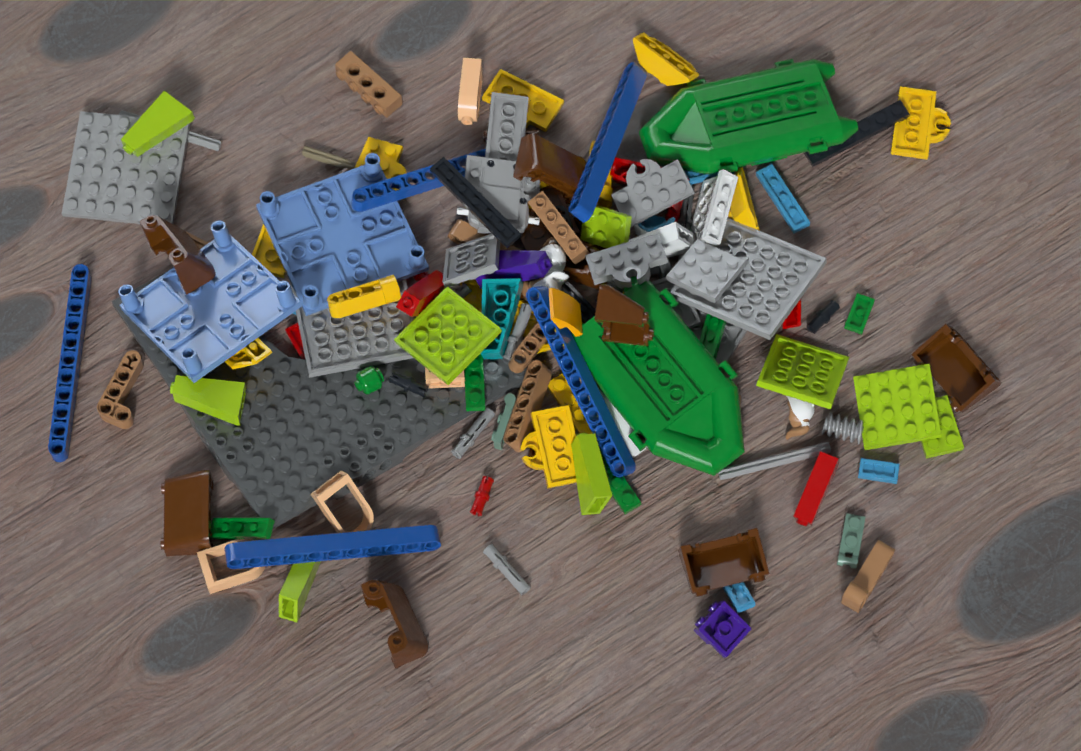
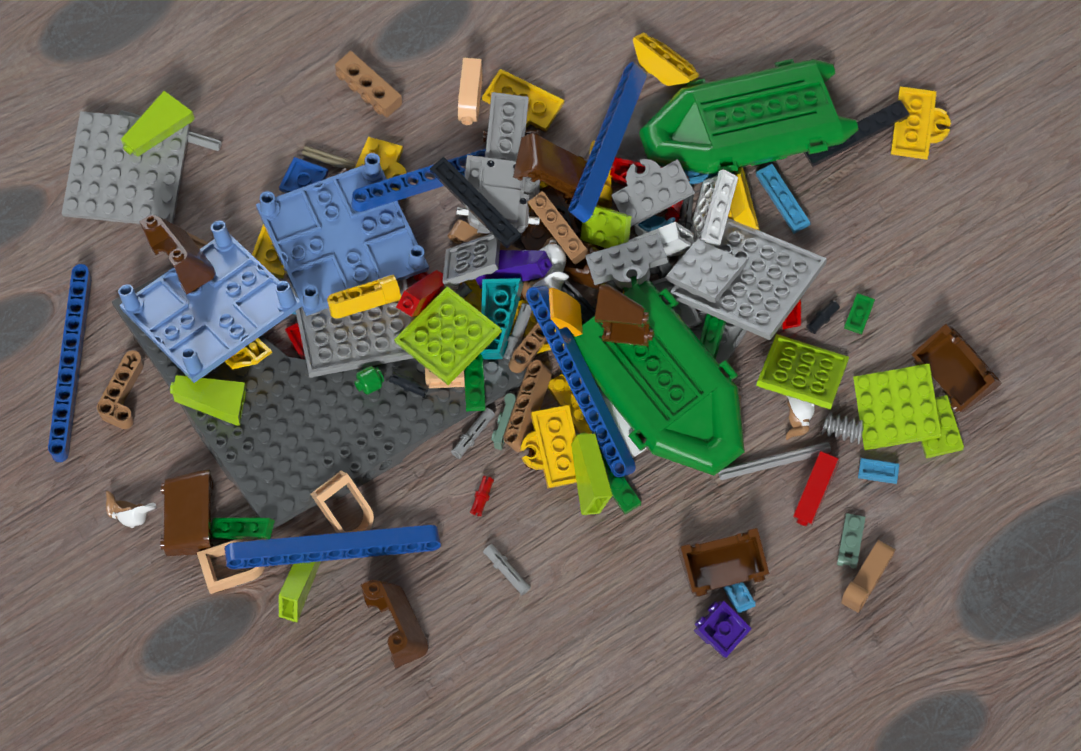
none -> hair [106,491,156,528]
none -> blue plate [279,157,329,193]

